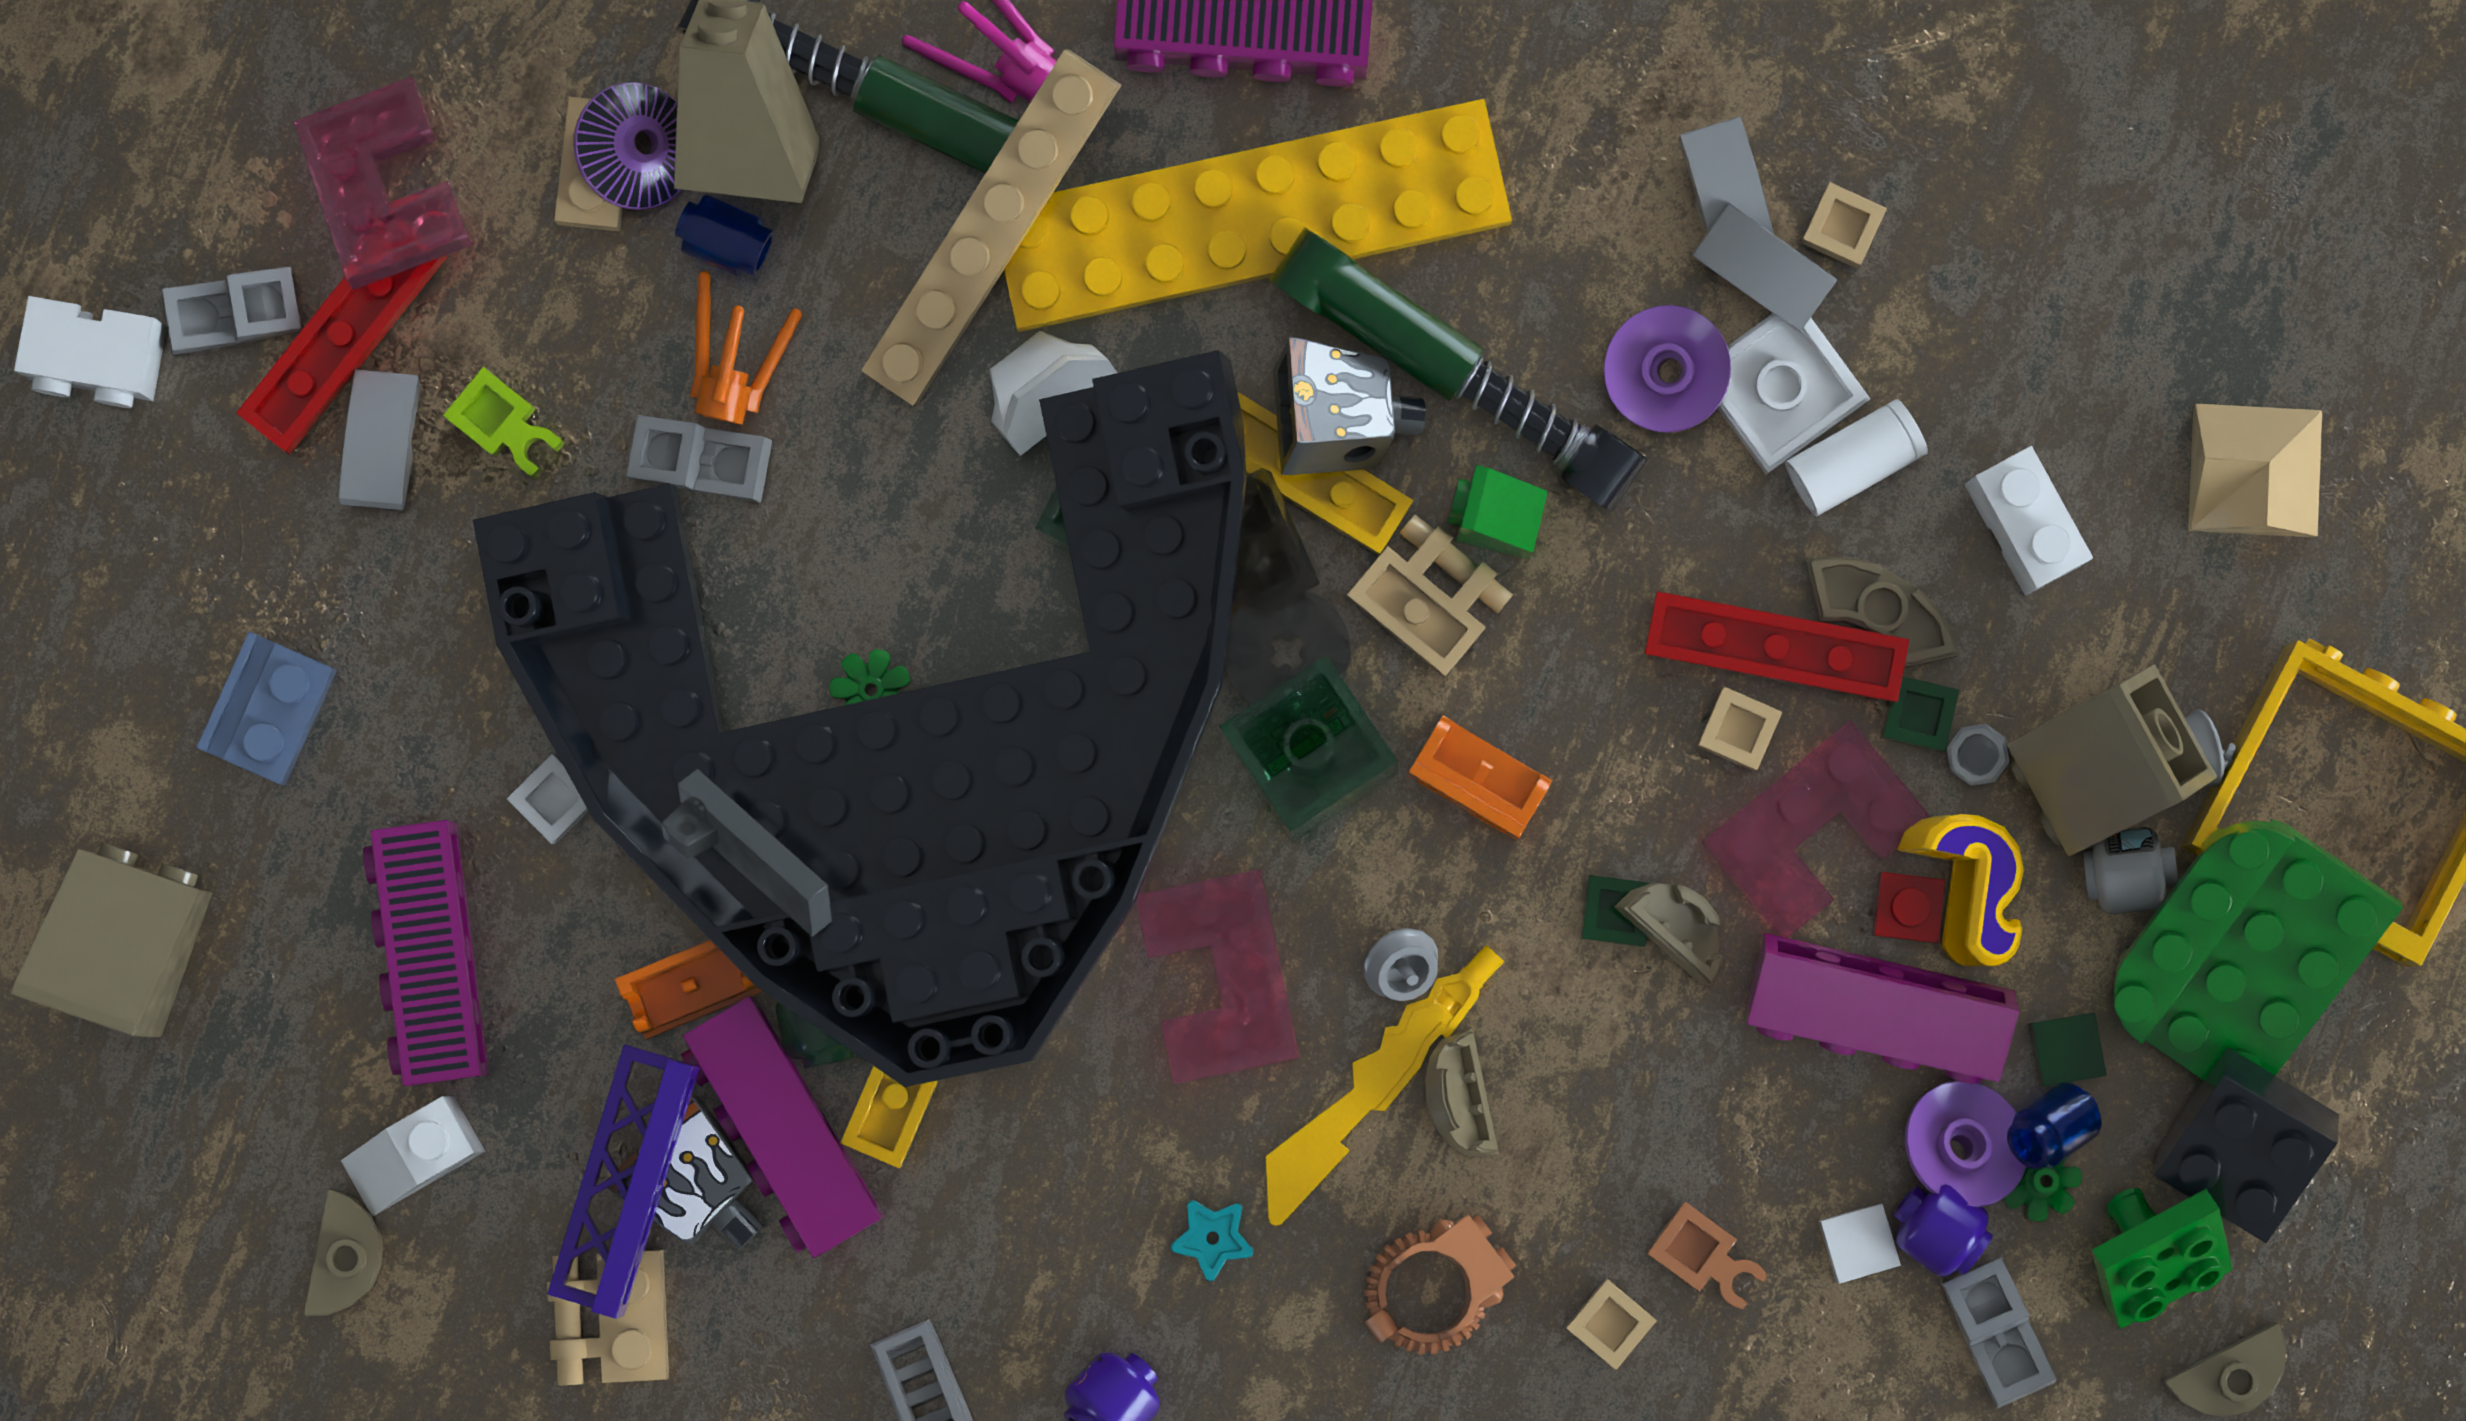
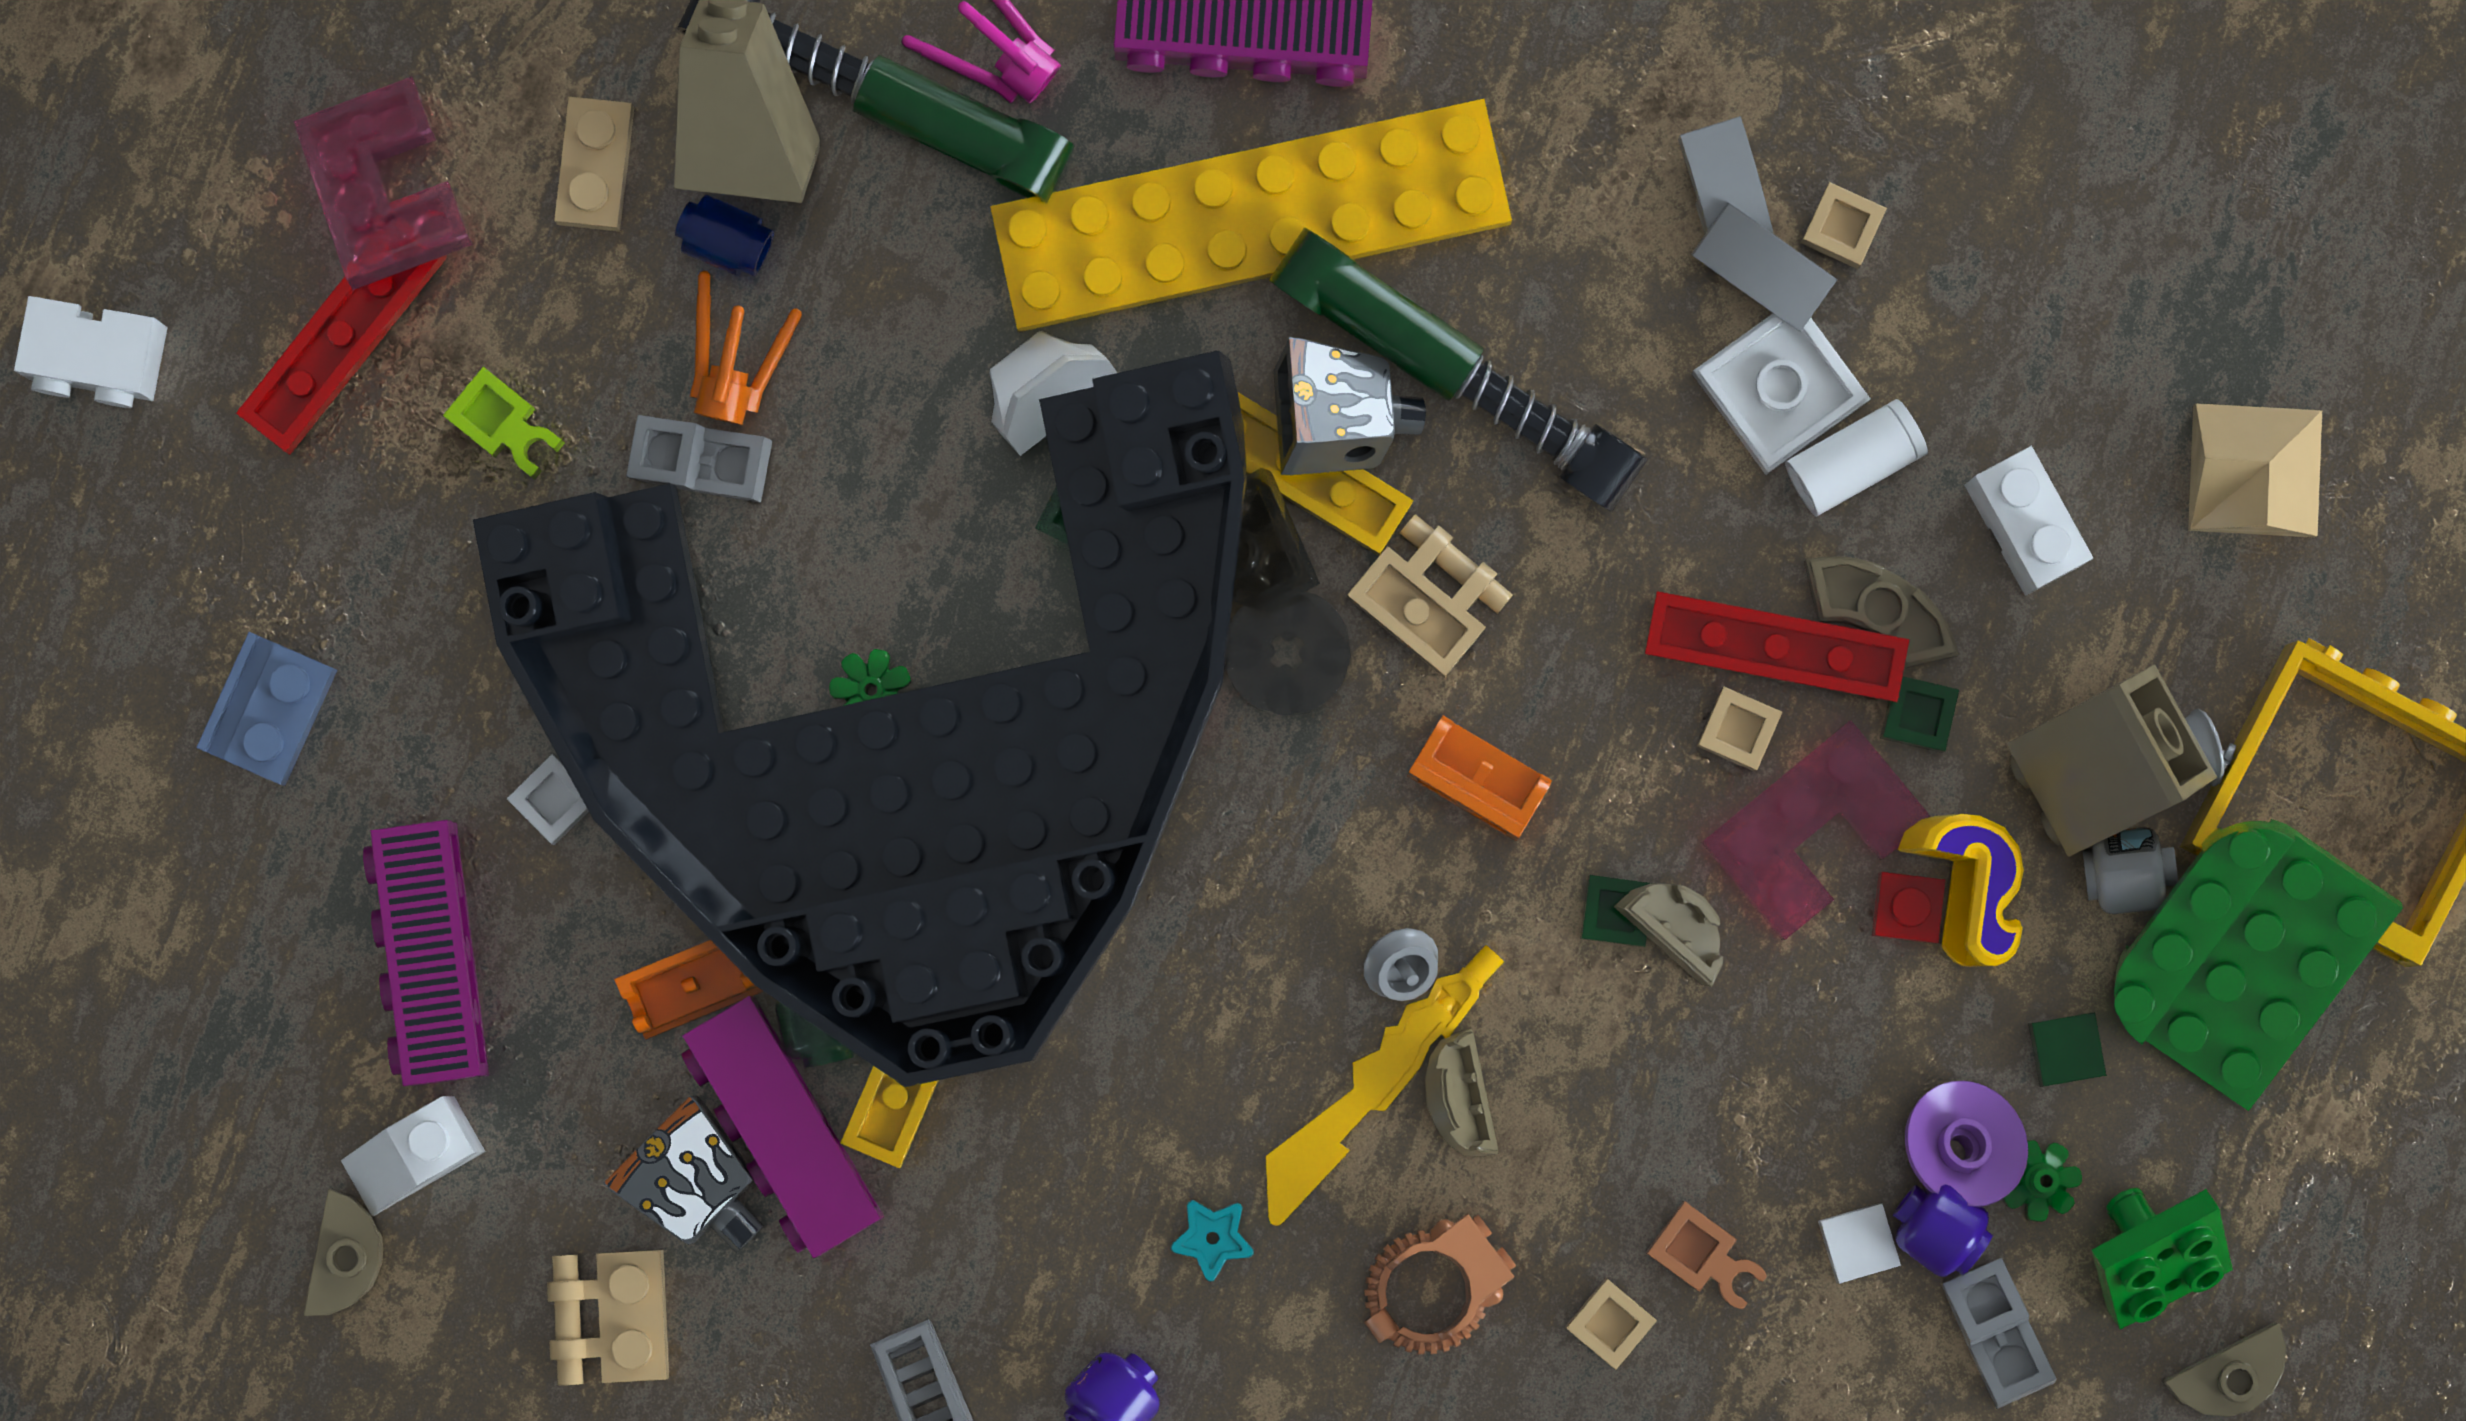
dark tan slope [10,842,213,1038] -> none
light grey slope [161,266,301,355] -> none
light grey slope [339,369,421,510] -> none
dark purple fence [547,1044,700,1319] -> none
dish [573,82,682,210] -> none
dark grey hinge [662,769,832,937] -> none
tan plate [861,49,1121,406] -> none
clear pink plate [1136,869,1300,1084] -> none
clear green slope [1219,655,1399,844] -> none
green slope [1447,465,1548,560] -> none
medium lavender dish [1604,305,1731,433] -> none
magenta brick [1746,933,2019,1084] -> none
light grey tile [1947,724,2010,787] -> none
clear blue brick [2007,1083,2102,1169] -> none
black brick [2154,1047,2339,1243] -> none

